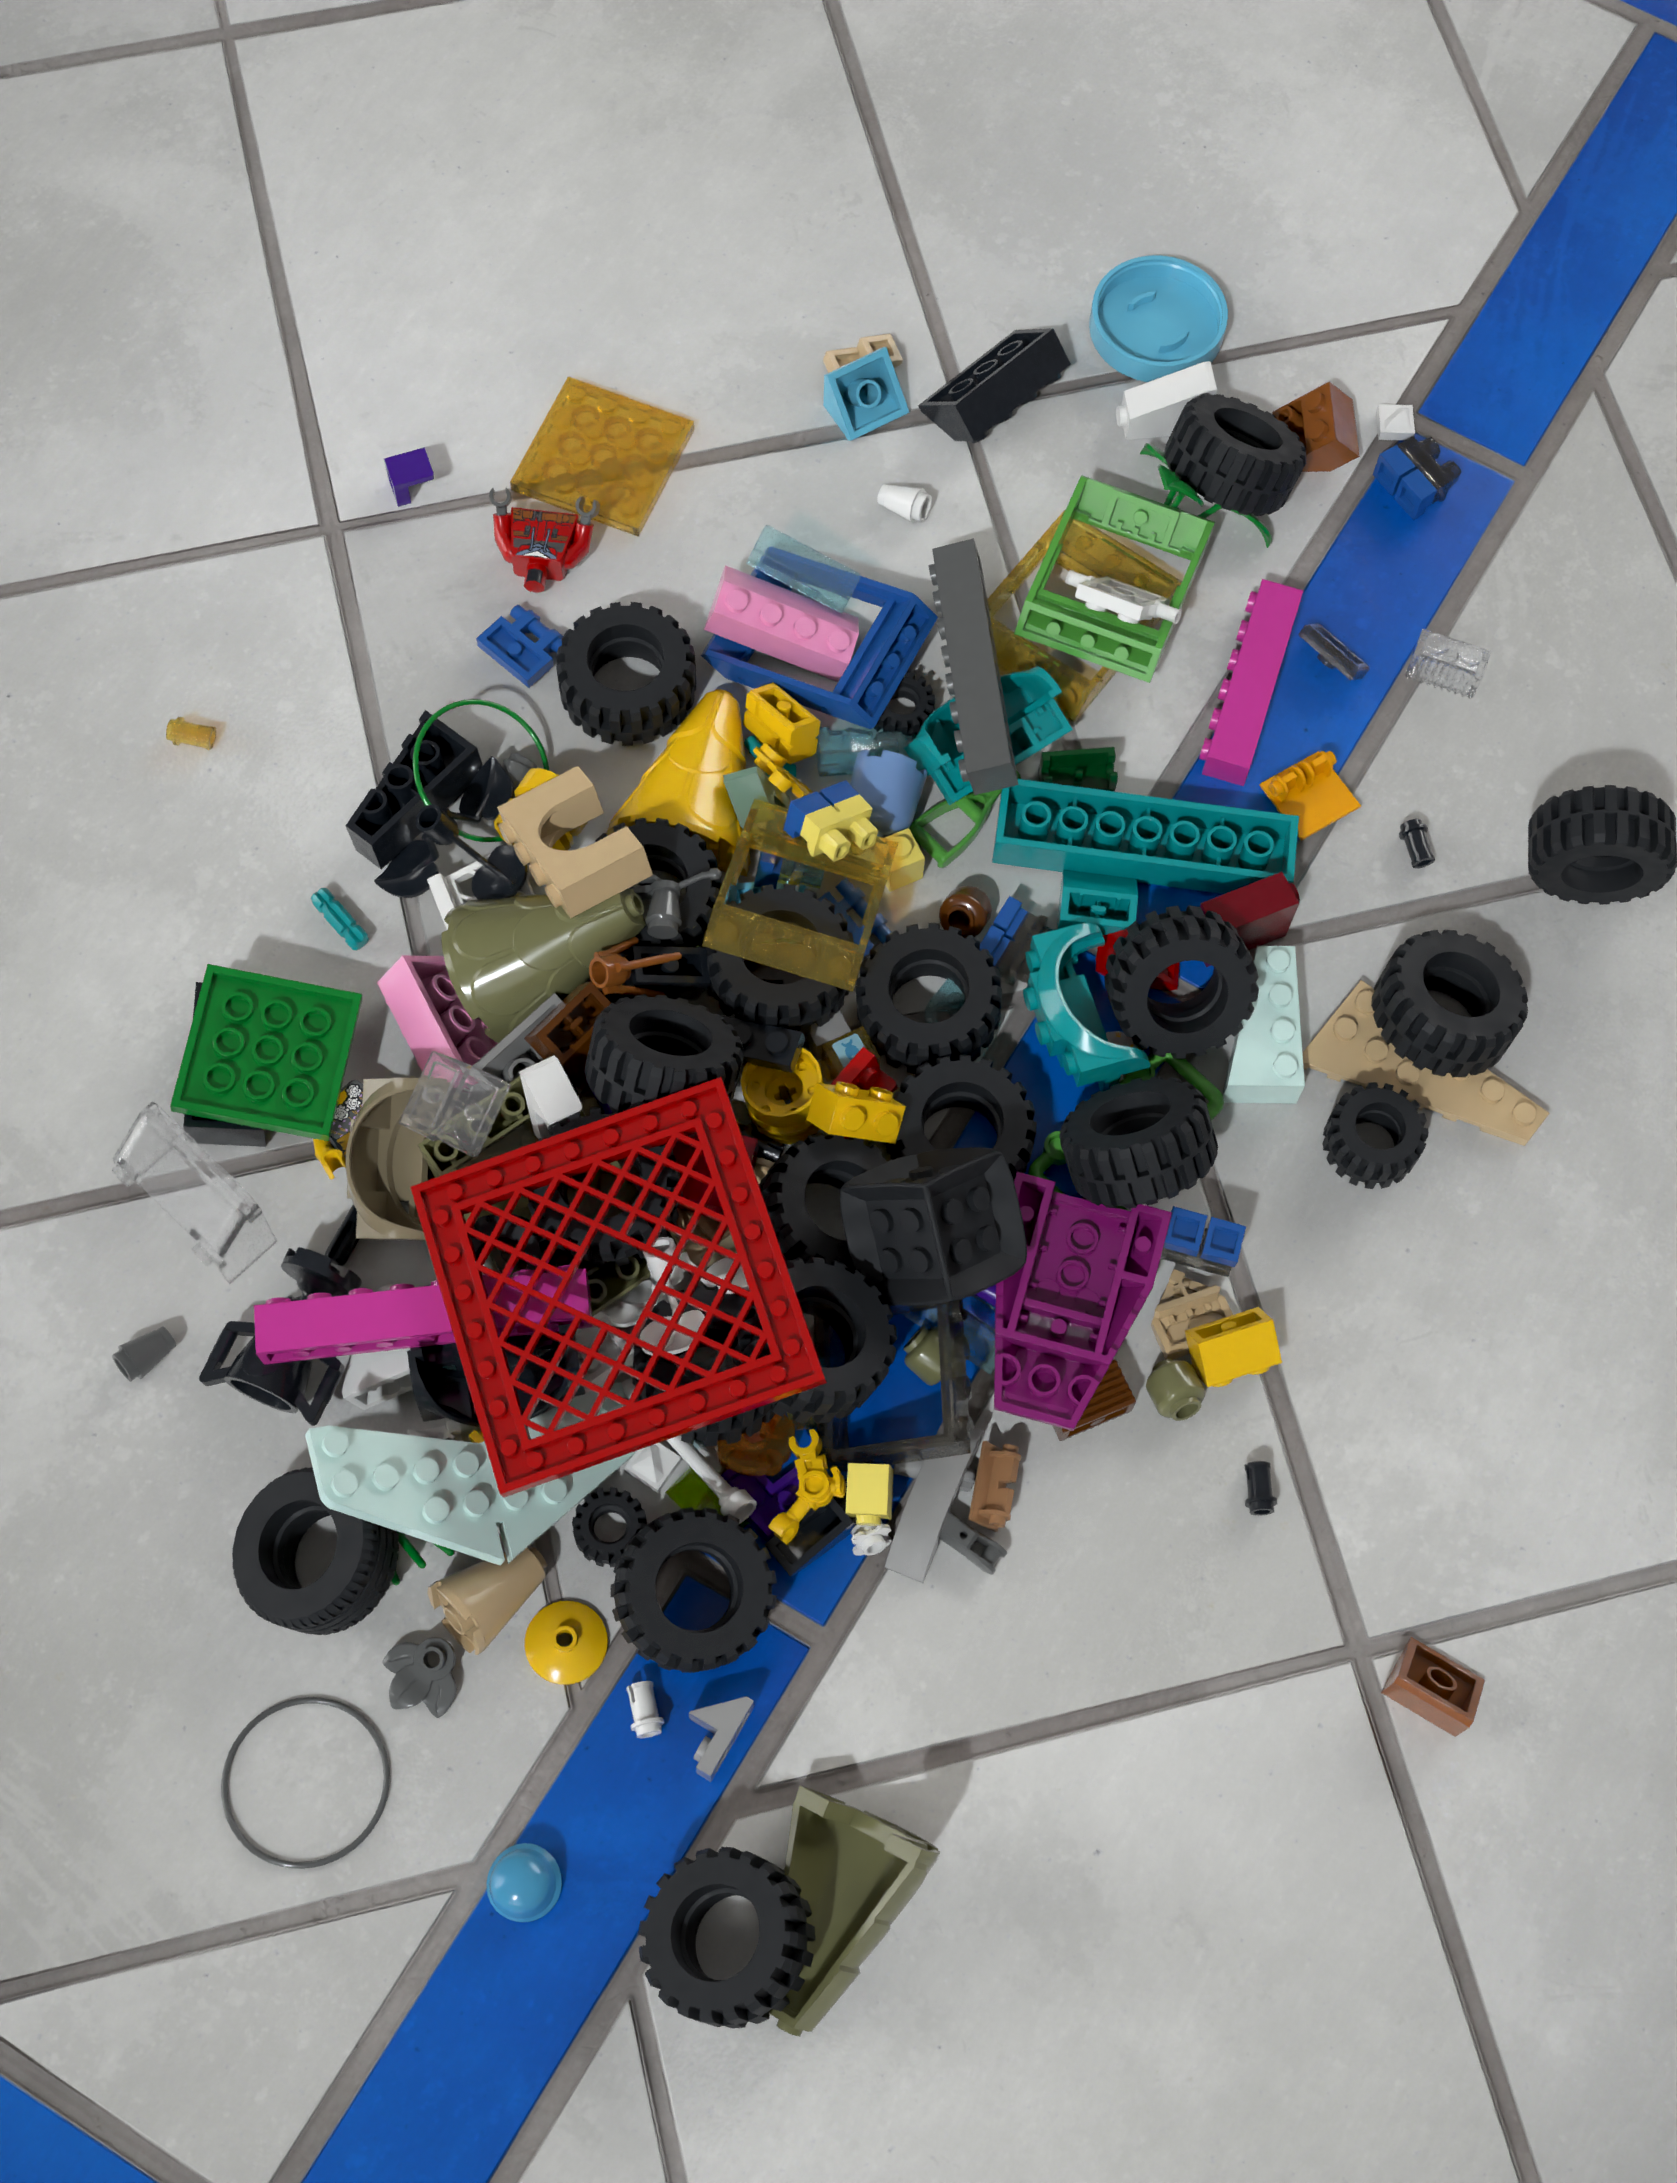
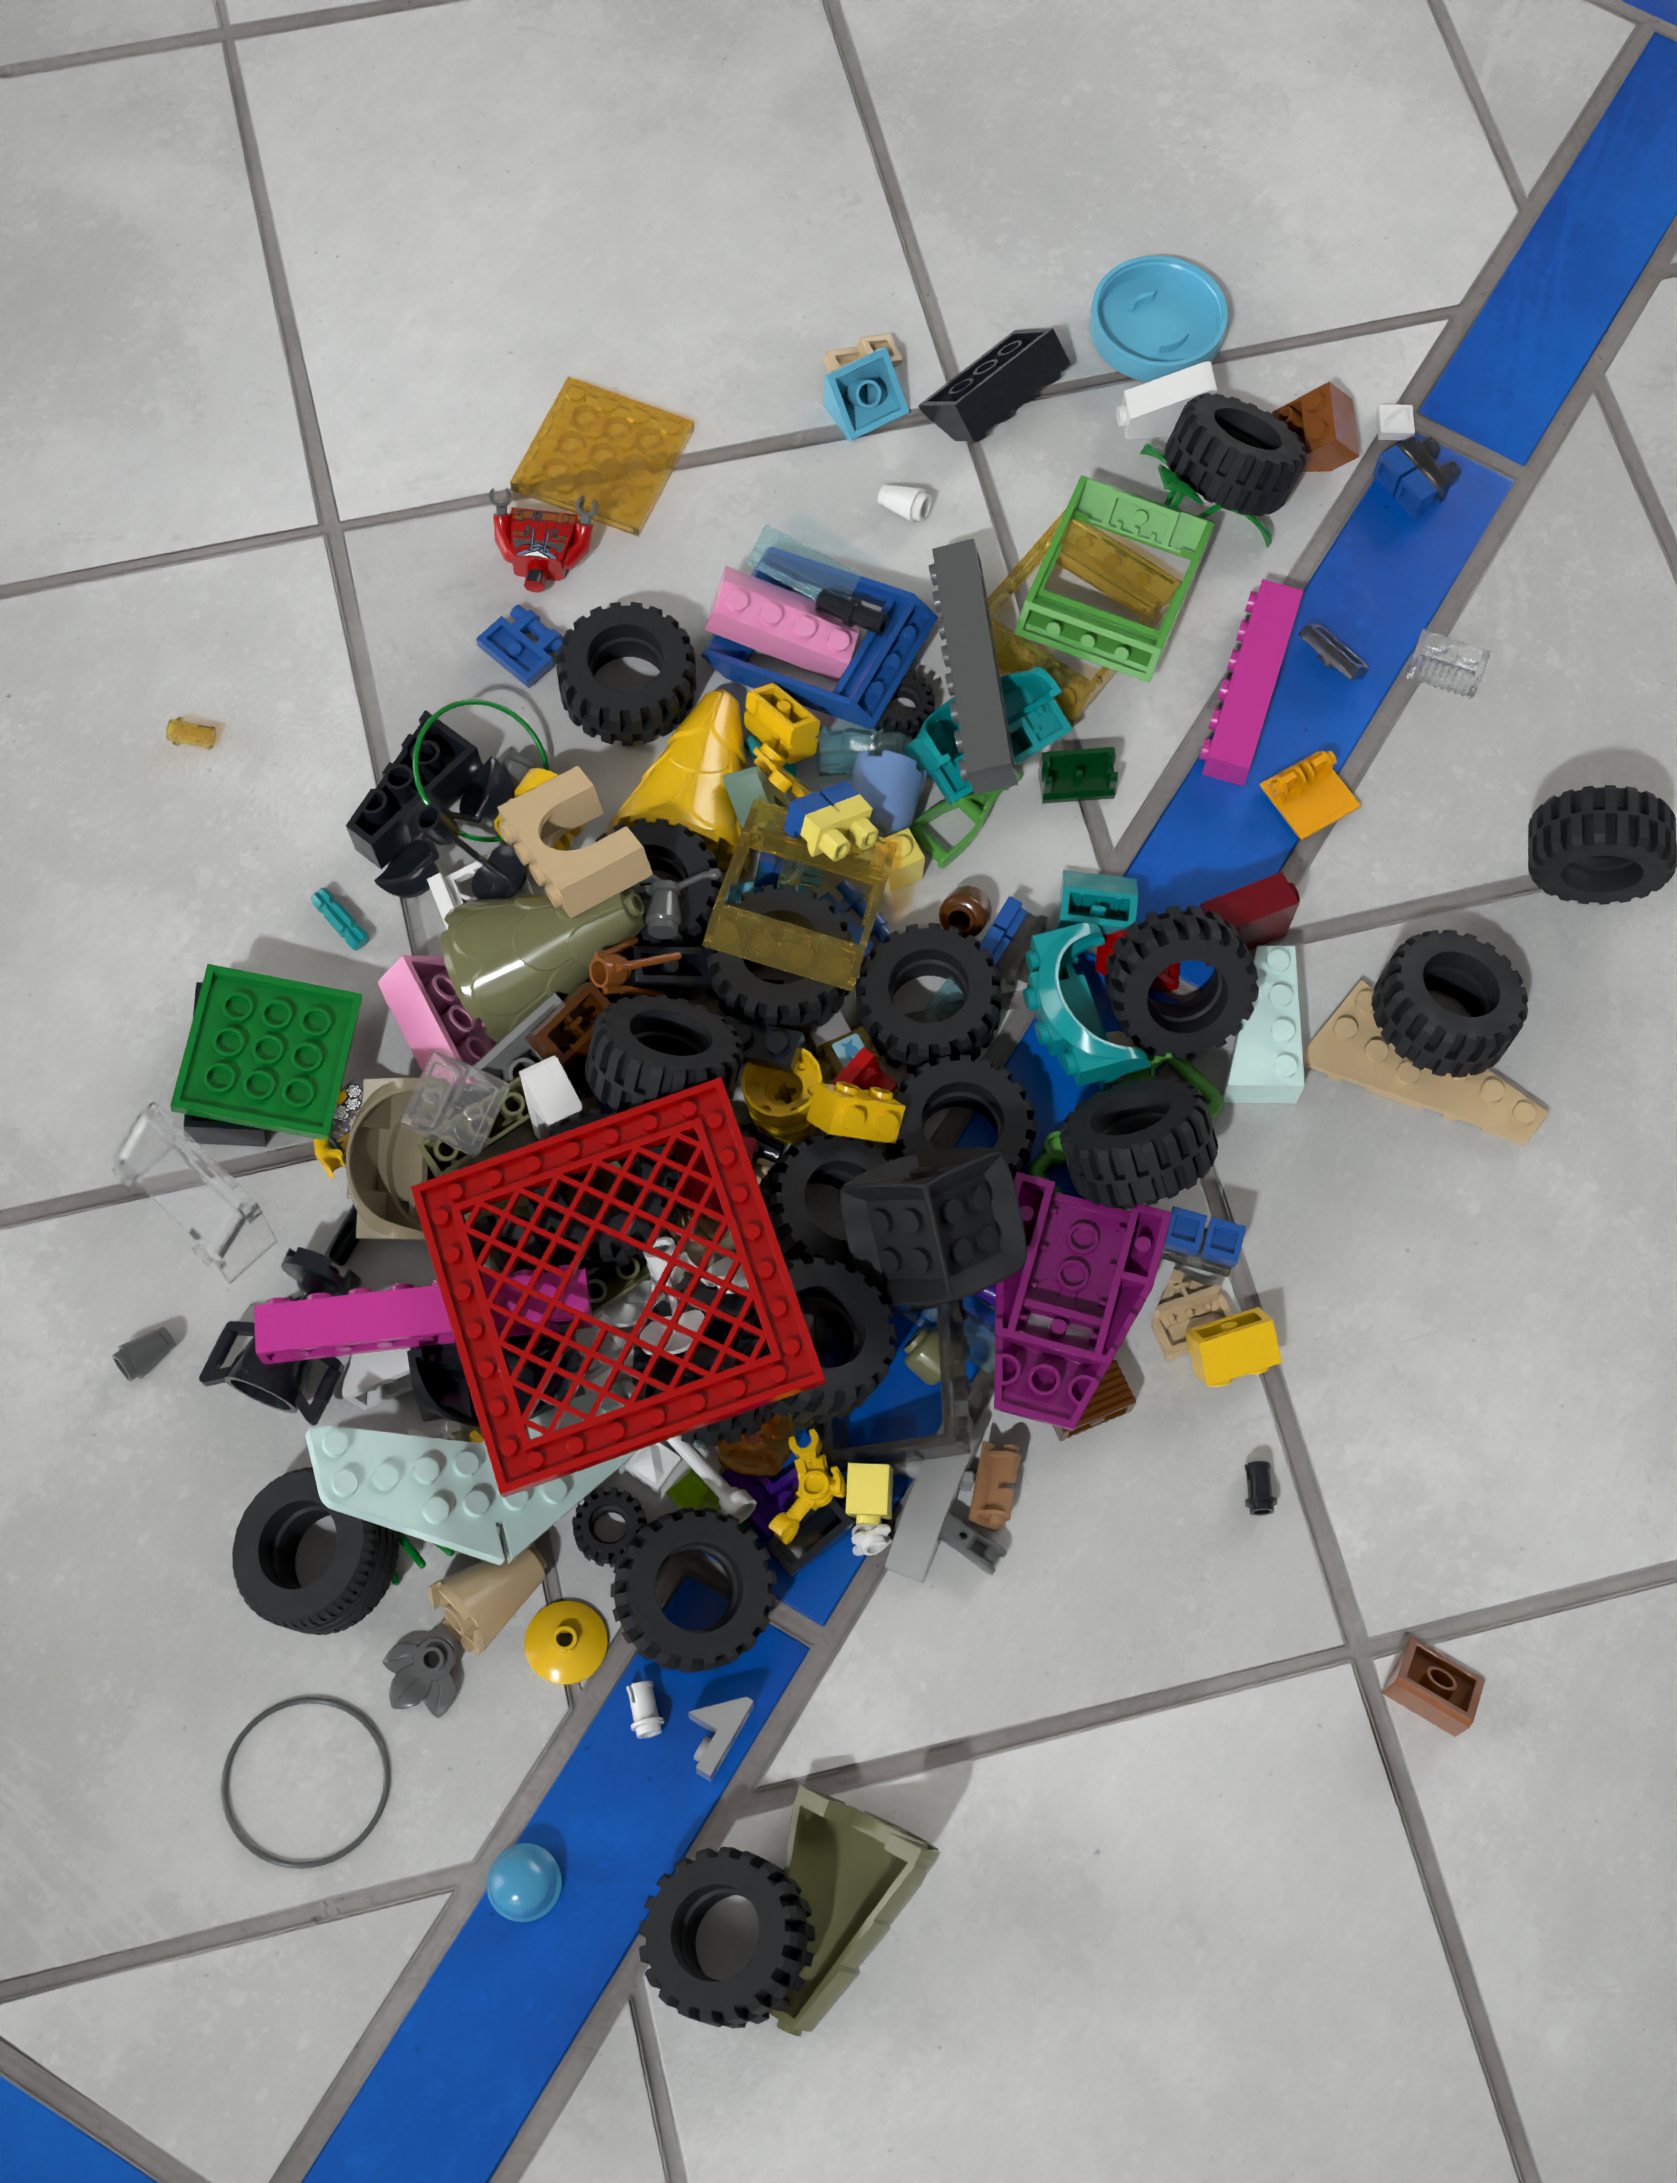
dark purple panel [384,447,434,507] -> none
teal brick [992,779,1299,894] -> none
white plate [1065,570,1182,624] -> none
olive head [1146,1359,1205,1421] -> none
black tyre [1322,1082,1429,1189] -> none
black pin [1399,819,1435,869] -> none
none -> black pin [815,588,890,636]

